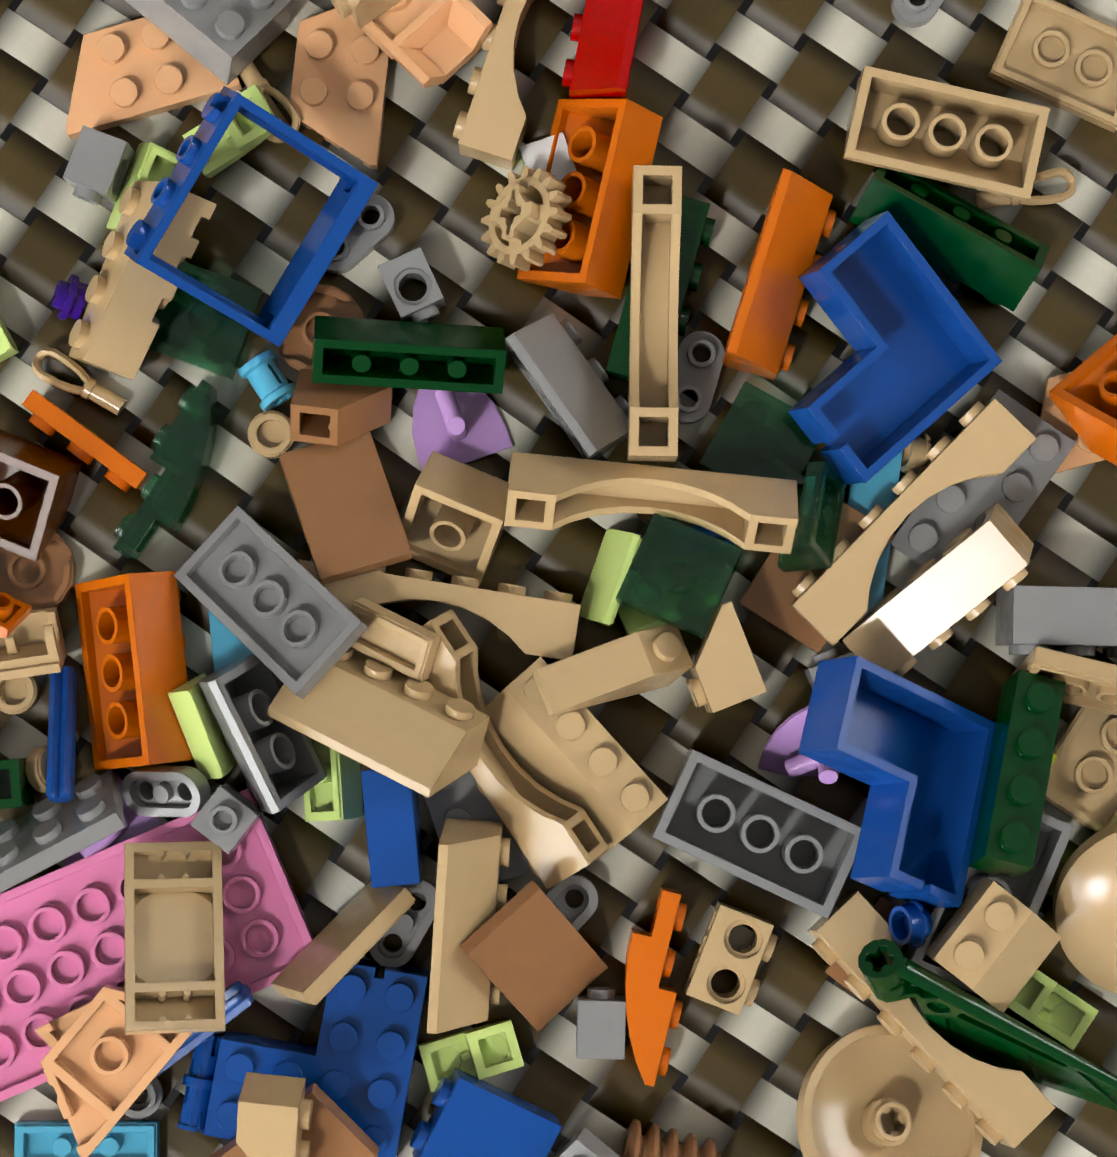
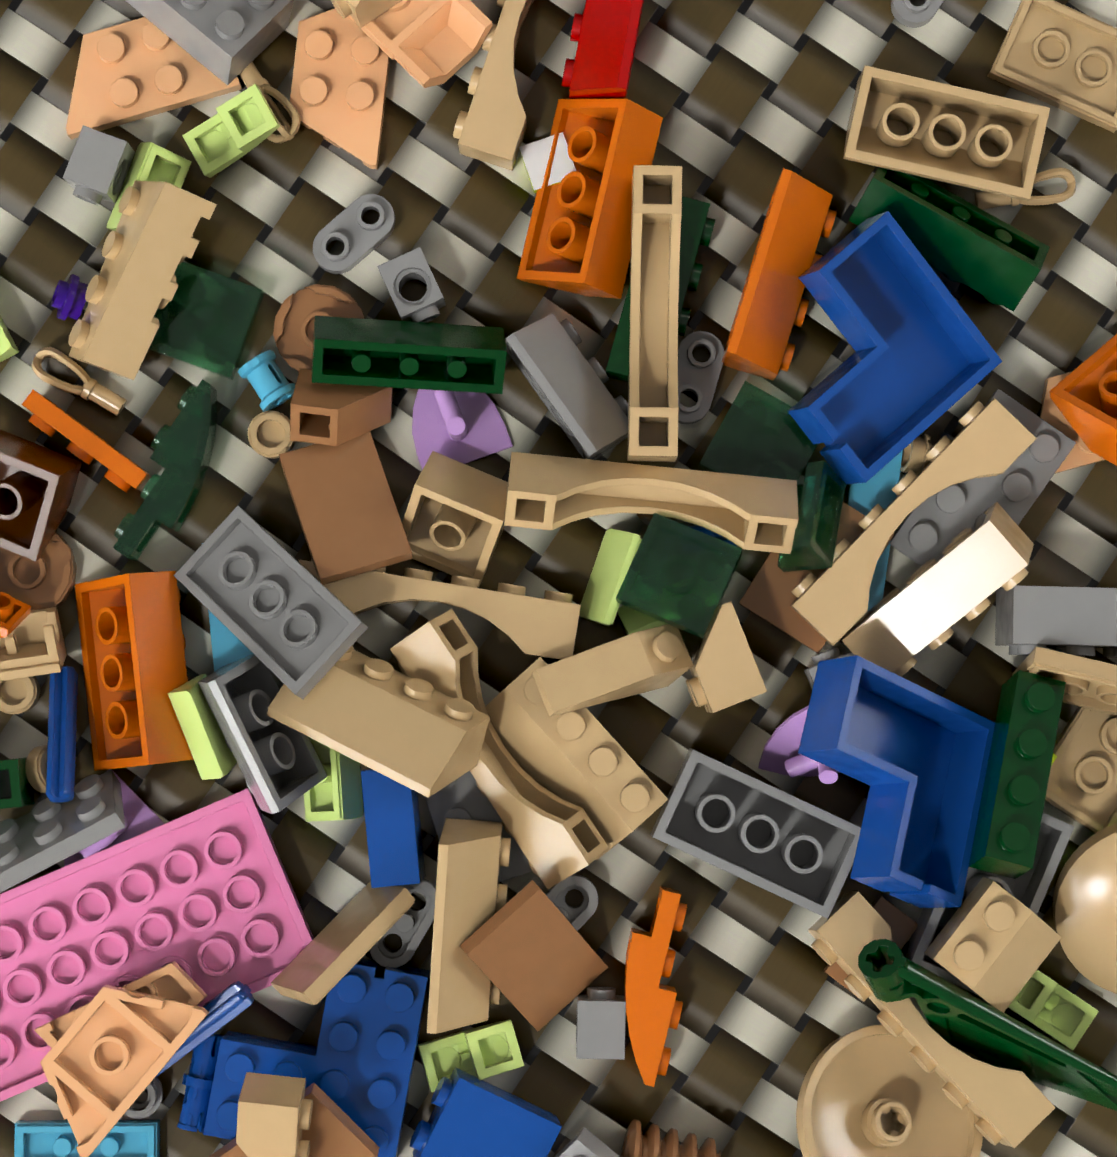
light grey plate [122,765,211,818] -> none
blue window [124,86,379,347] -> none
tan slope [124,841,226,1035] -> none
light grey brick [190,783,264,854] -> none
tan tile [351,597,441,682] -> none
tan gear [481,166,572,272] -> none
tan brick [683,900,778,1016] -> none
blue plate [889,900,933,948] -> none

